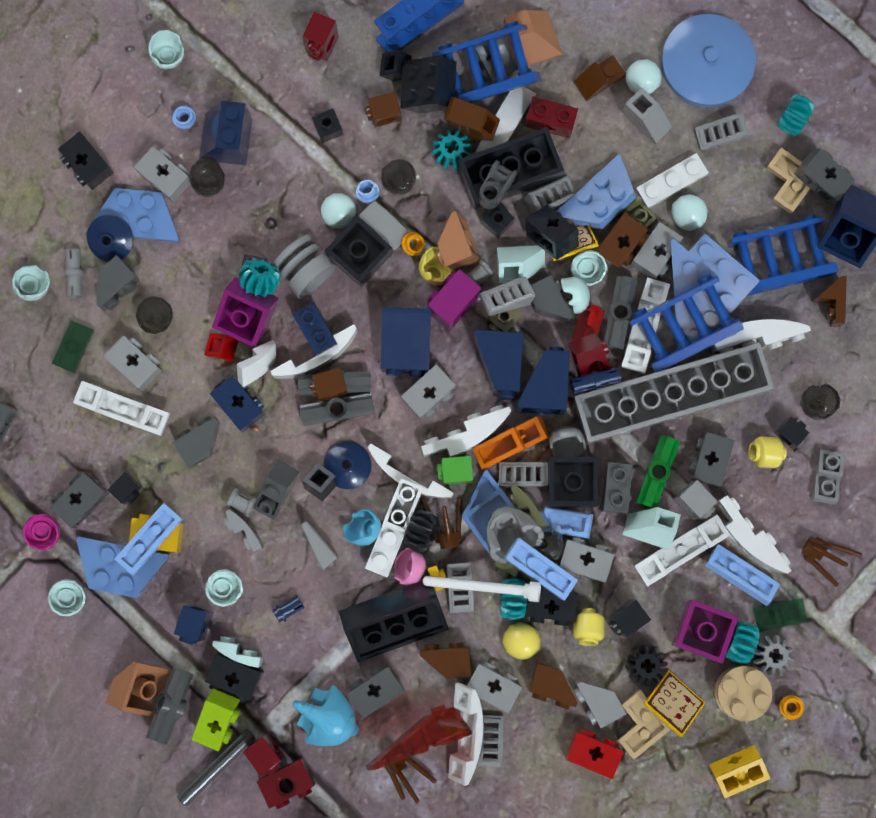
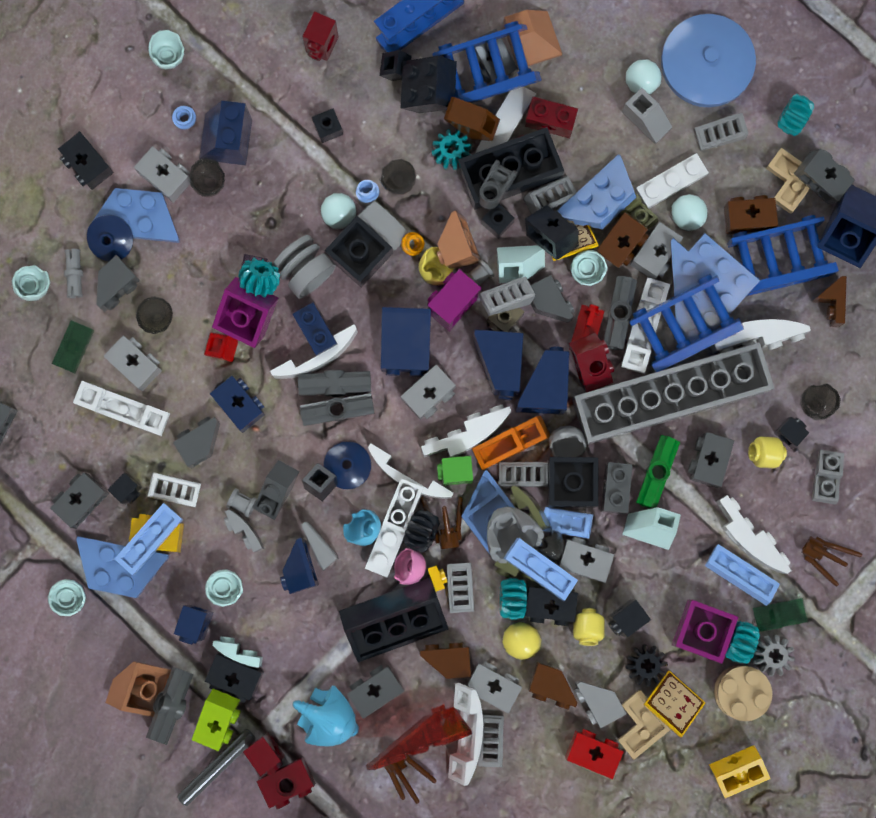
dark pink hair [23,514,61,551] -> none
white slope [237,340,276,387] -> none
dark blue pin [272,595,305,623] -> none
reddish brown brick [309,367,348,402] -> none
reddish brown brick [365,92,402,127] -> none
white piece [423,576,541,602] -> none
light aqua hair [561,277,590,314] -> none
dark blue pin [570,367,621,394] -> none
reddish brown slope [573,55,626,102] -> none
white slope [635,515,730,587] -> none
light grey brick [673,480,718,520] -> none
light orange plate [779,695,804,720] -> none
none -> white slope [147,473,201,507]
none -> dark blue slope [280,538,319,594]
none -> reddish brown brick [724,195,778,235]

